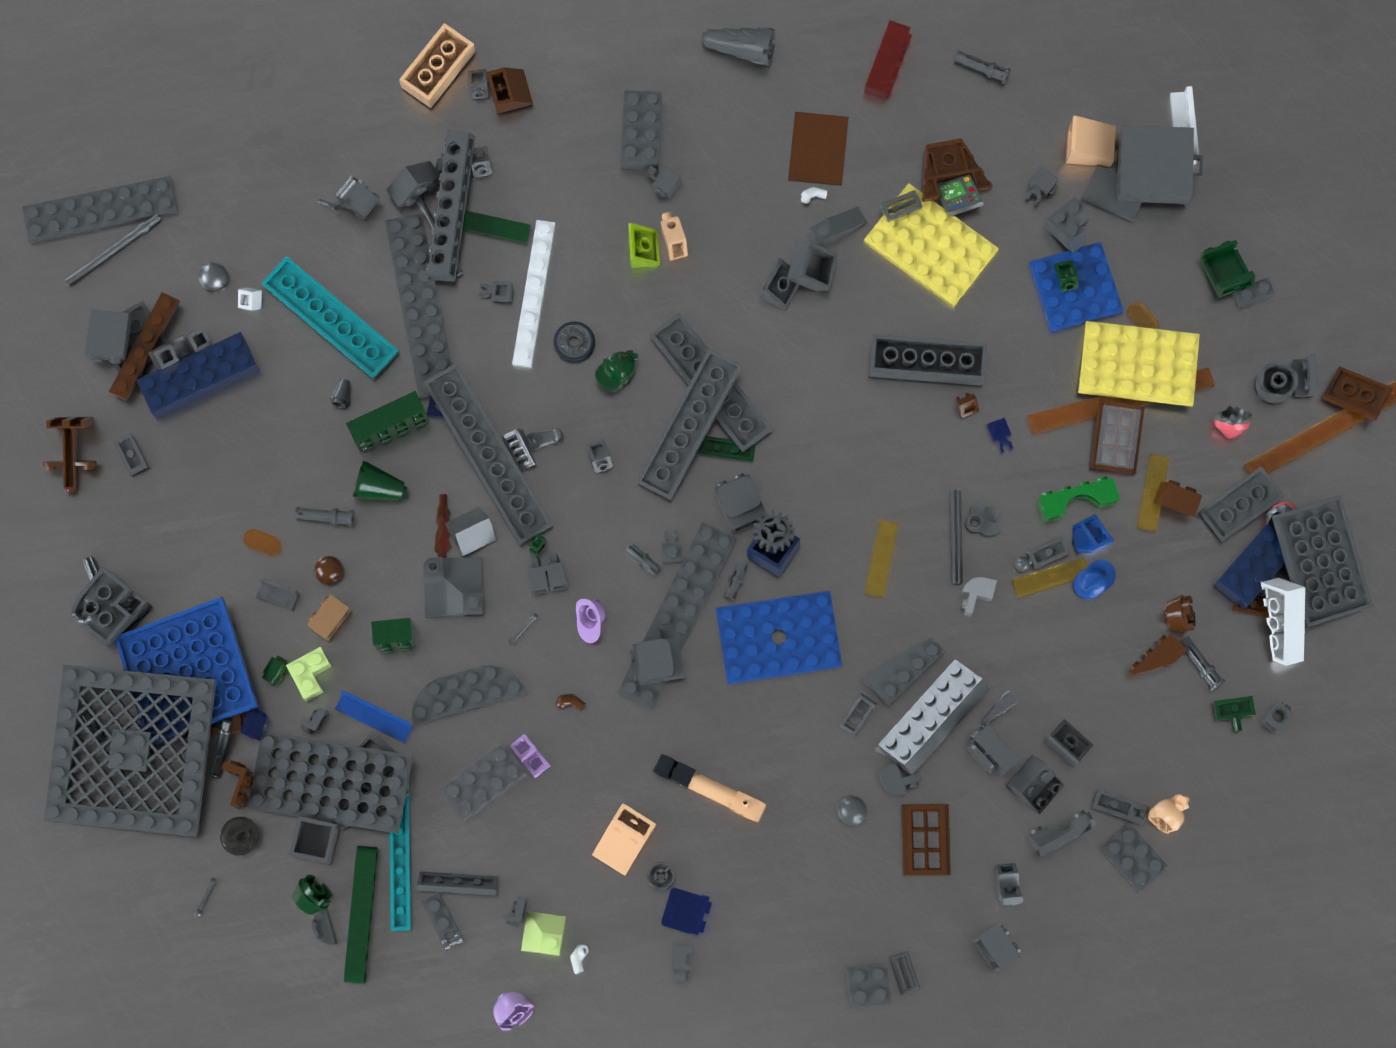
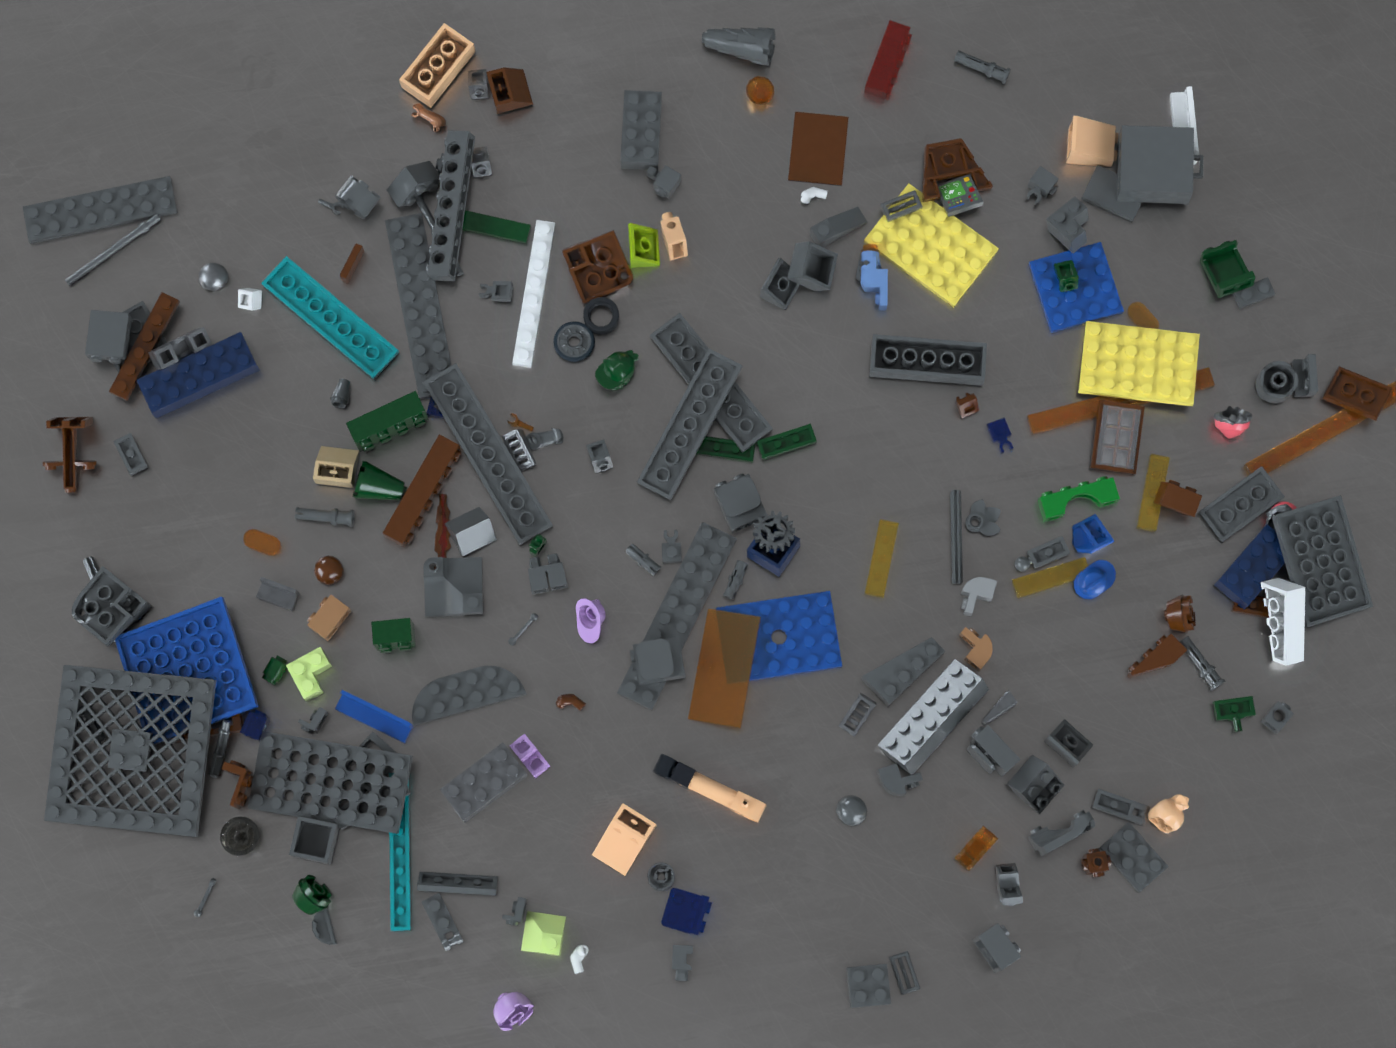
dark green beam [344,846,378,984] -> none
reddish brown piece [902,804,951,876] -> none
none -> tan slope [313,446,359,488]
none -> reddish brown tile [340,243,365,284]
none -> reddish brown brick [383,434,461,548]
none -> nougat piece [411,104,446,132]
none -> clear orange hand [507,413,534,431]
none -> reddish brown slope [562,230,633,304]
none -> black tyre [583,297,619,335]
none -> clear orange piece [688,609,761,728]
none -> clear orange hair [746,76,774,105]
none -> dark green plate [756,423,817,460]
none -> medium blue plate [856,244,888,311]
none -> clear orange brick [955,825,998,871]
none -> medium nougat brick [959,627,993,672]
none -> reddish brown brick [1081,848,1111,878]

